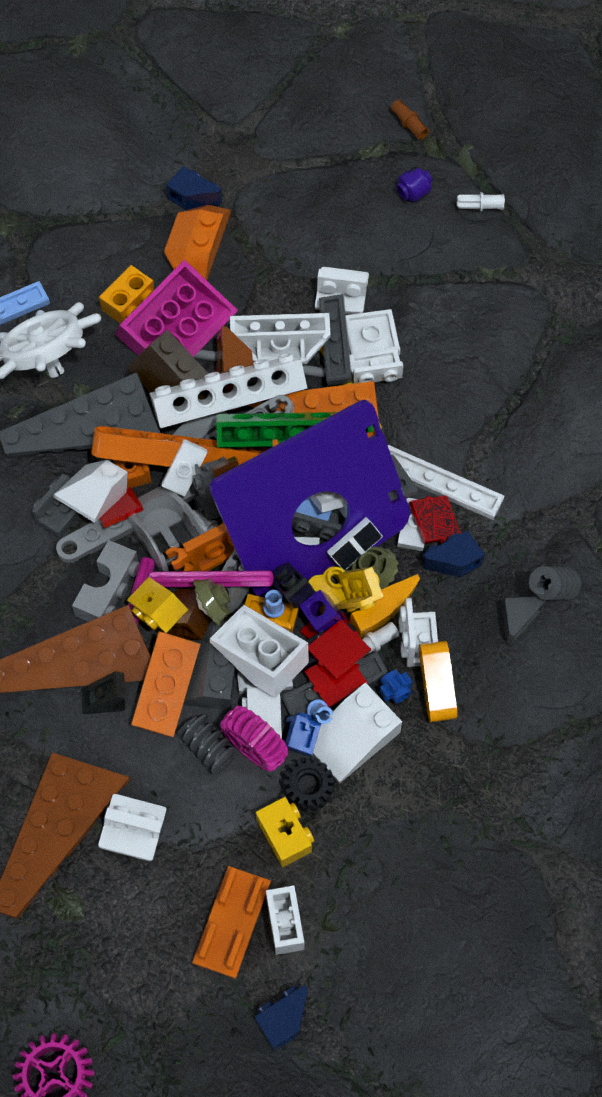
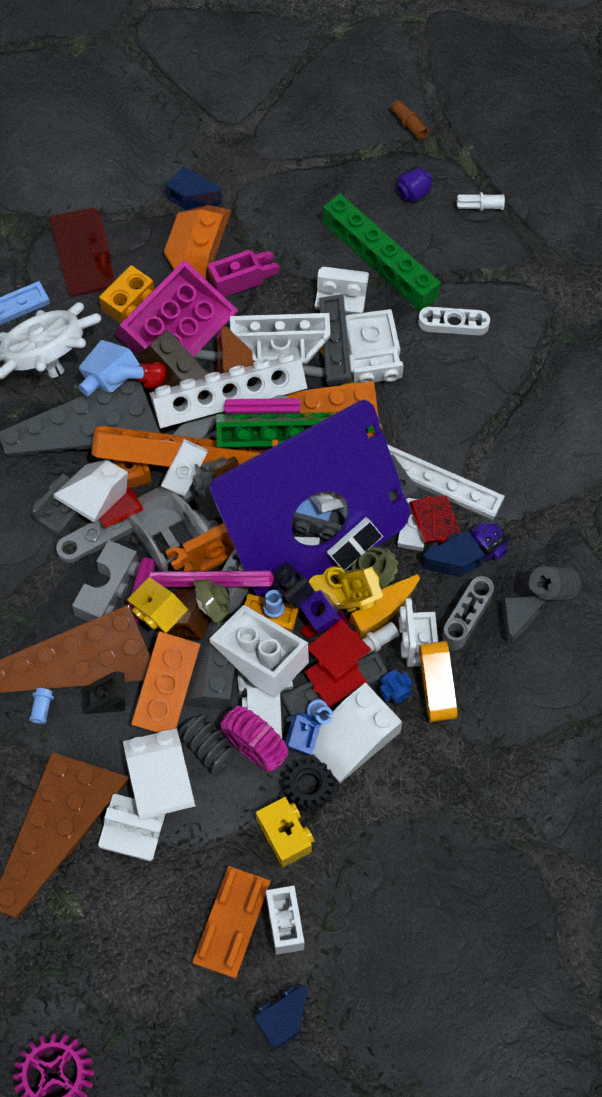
none -> light blue pin [29,688,54,724]
none -> clear red bracket [50,207,115,297]
none -> light blue torso [78,340,166,397]
none -> white slope [123,728,195,820]
none -> dark pink hinge [208,250,280,297]
none -> dark pink axle [224,398,301,414]
none -> green brick [322,193,441,311]
none -> white beam [418,307,490,335]
none -> light grey beam [442,576,494,650]
none -> dark purple head [471,522,509,561]

